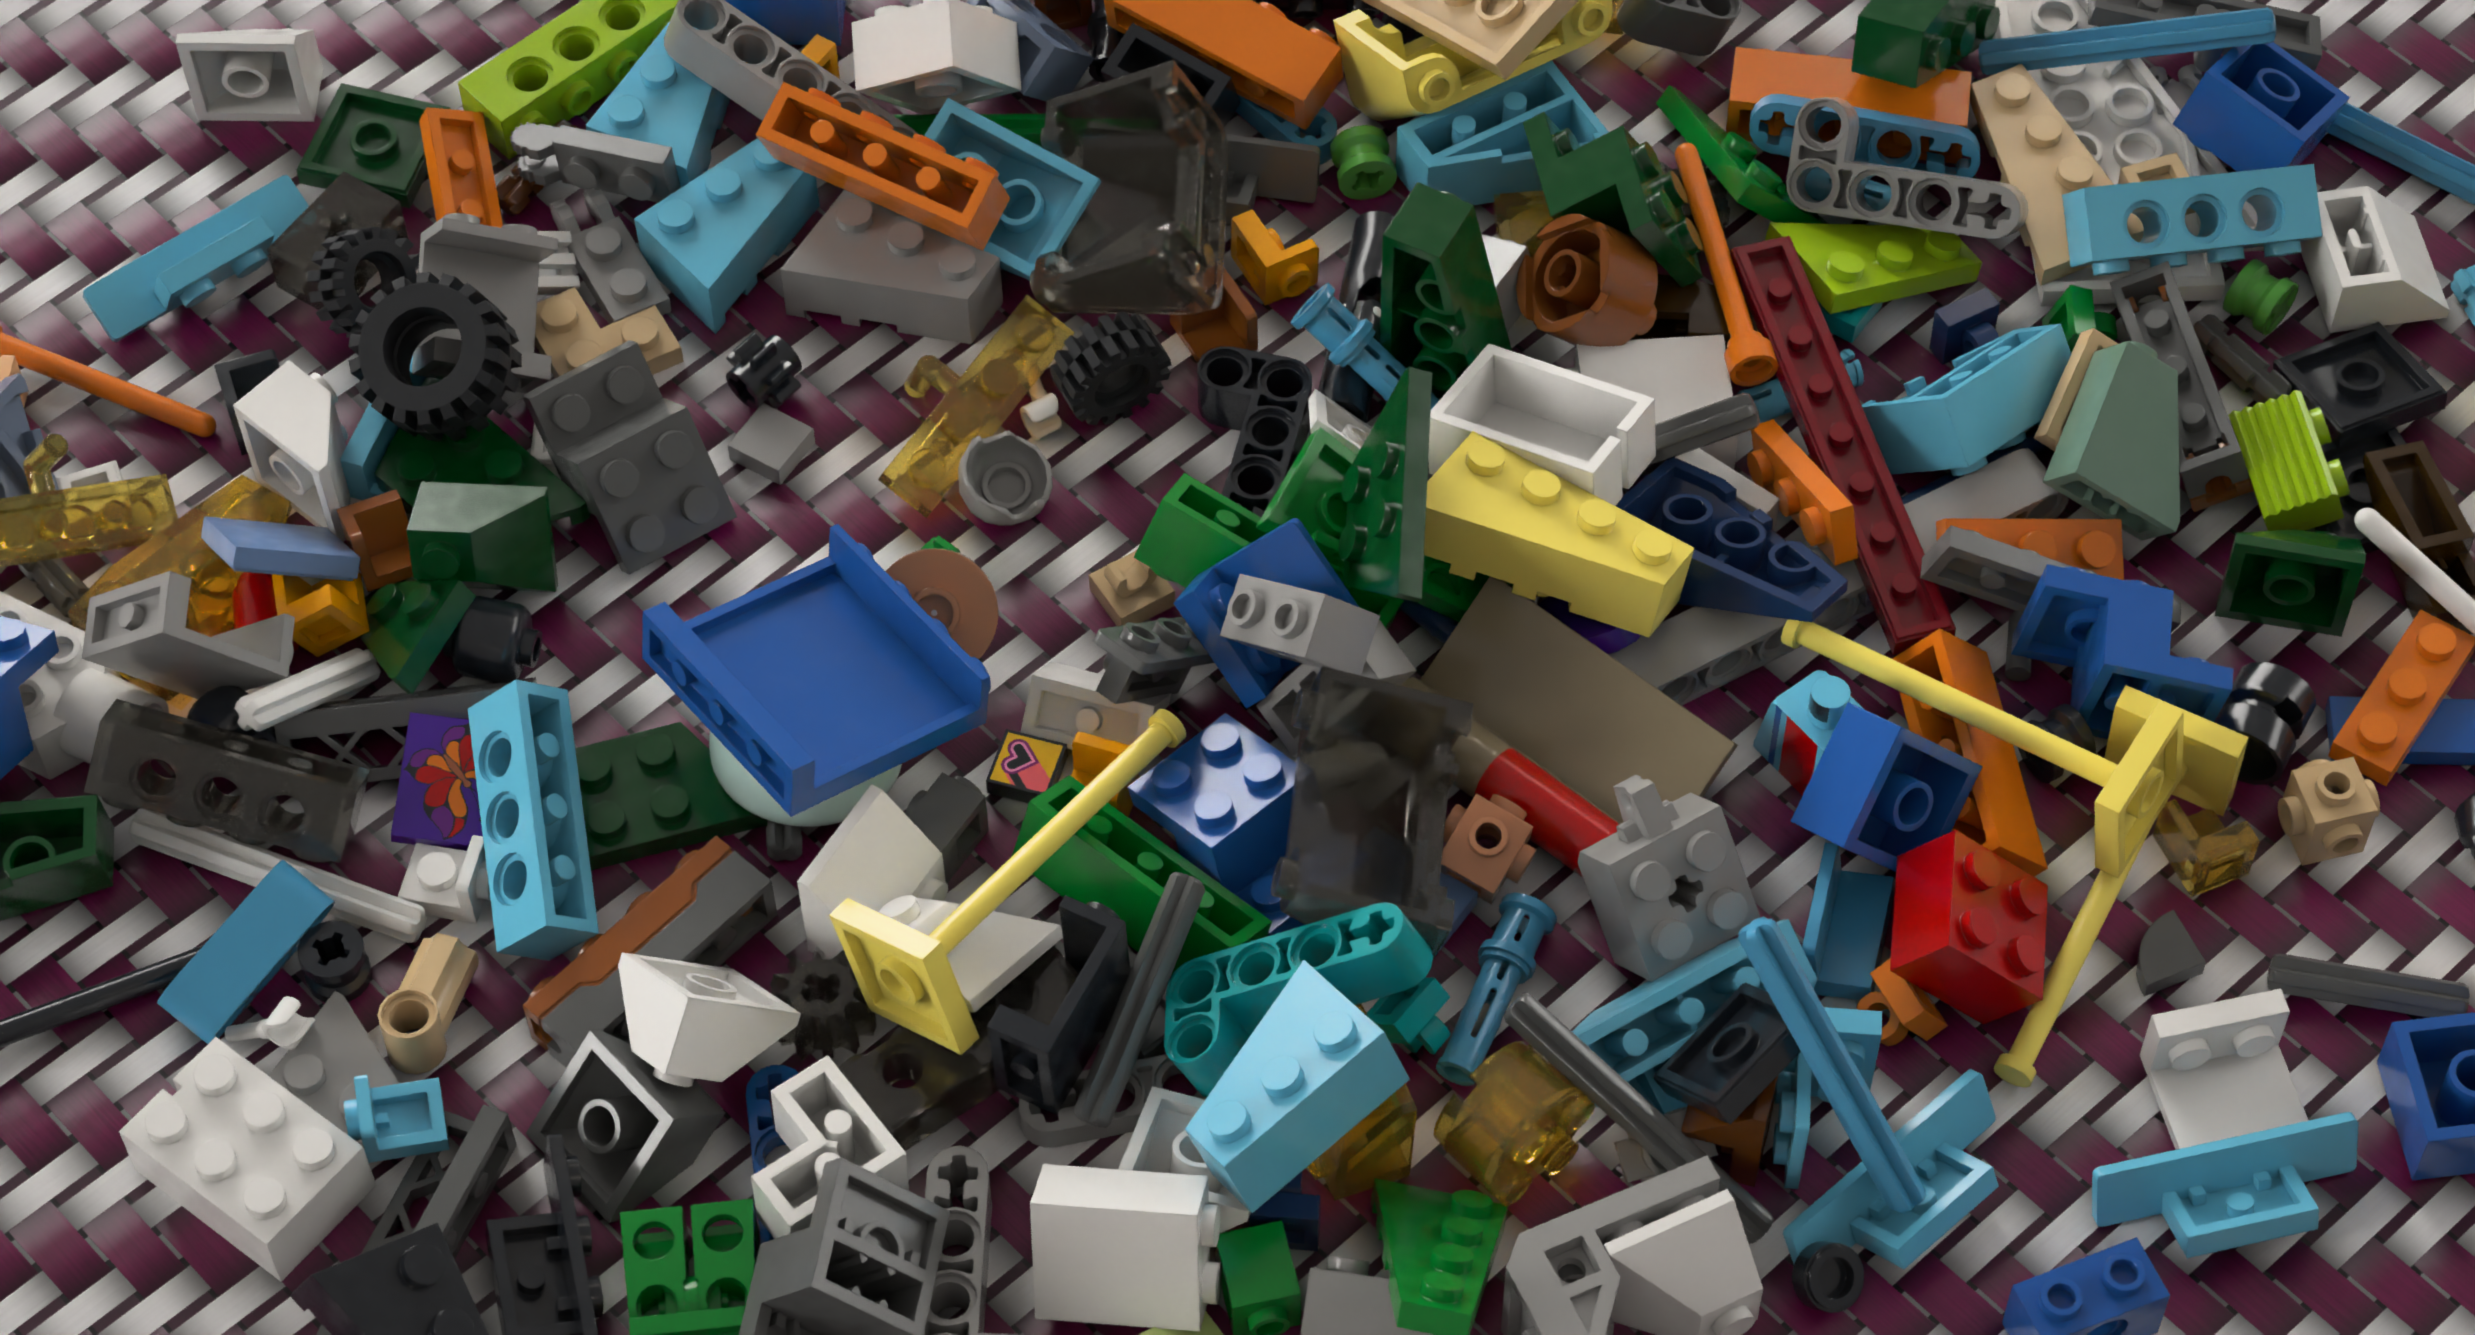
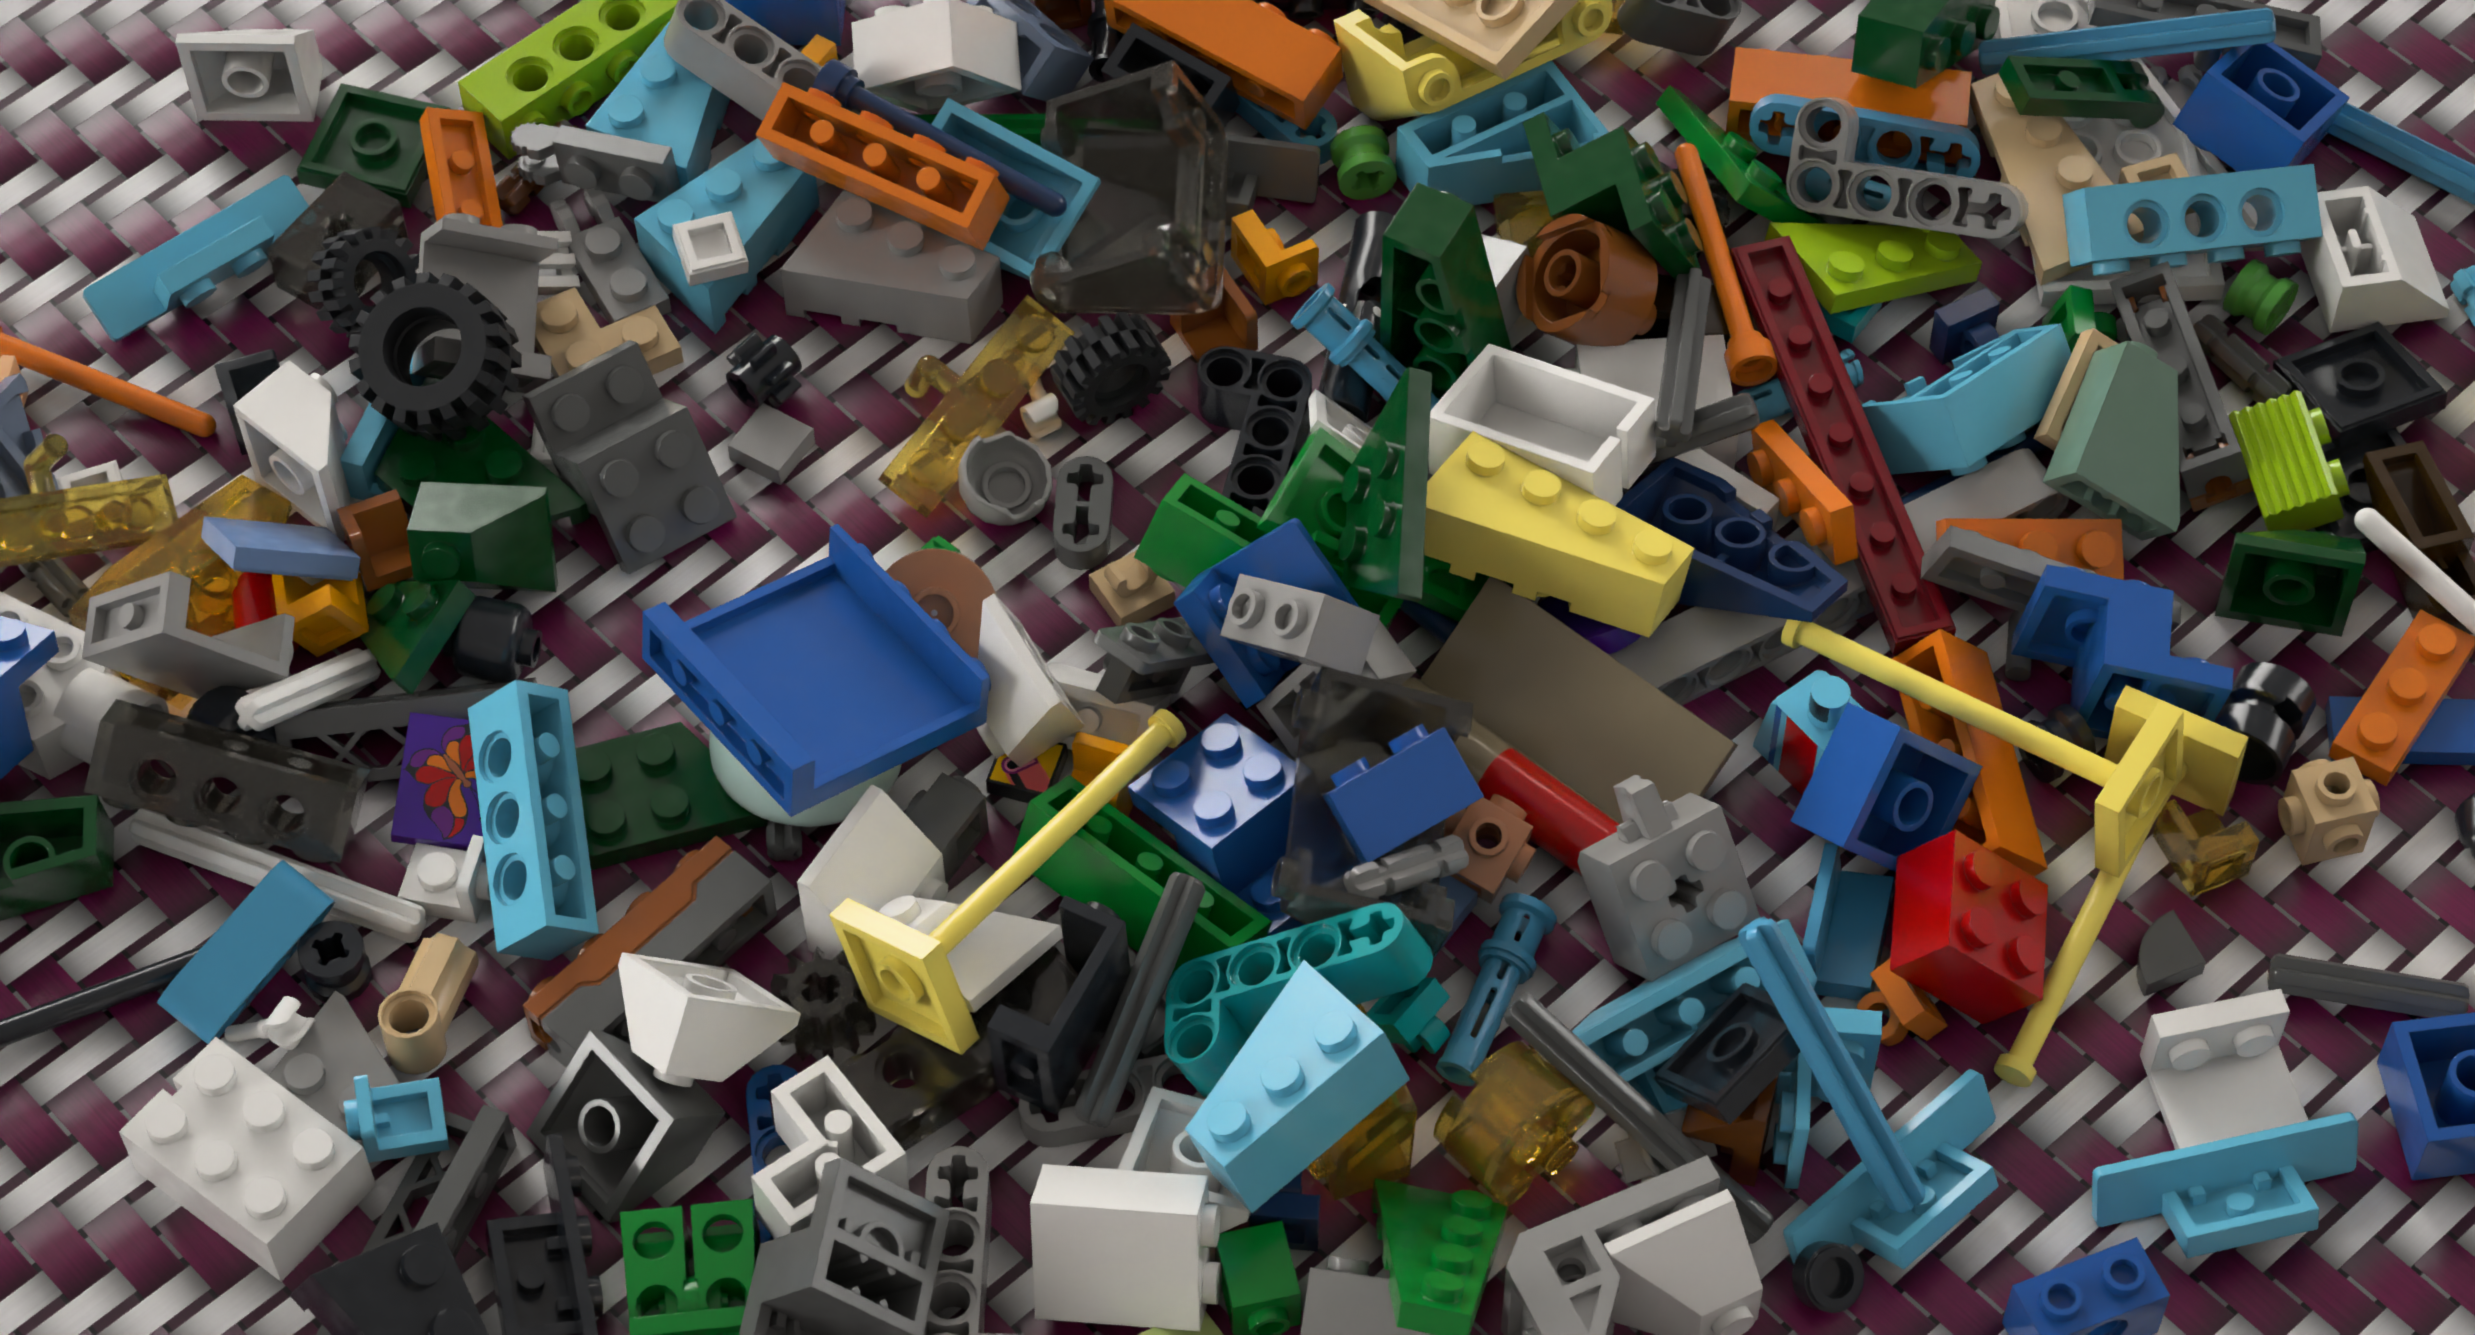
none -> white tile [672,211,749,286]
none -> dark blue piece [812,59,1067,217]
none -> white slope [977,593,1085,767]
none -> dark grey beam [1053,456,1114,570]
none -> blue brick [1322,723,1484,865]
none -> light grey axle [1343,835,1469,905]
none -> dark grey axle [1654,267,1711,448]
none -> dark green plate [1998,56,2165,128]

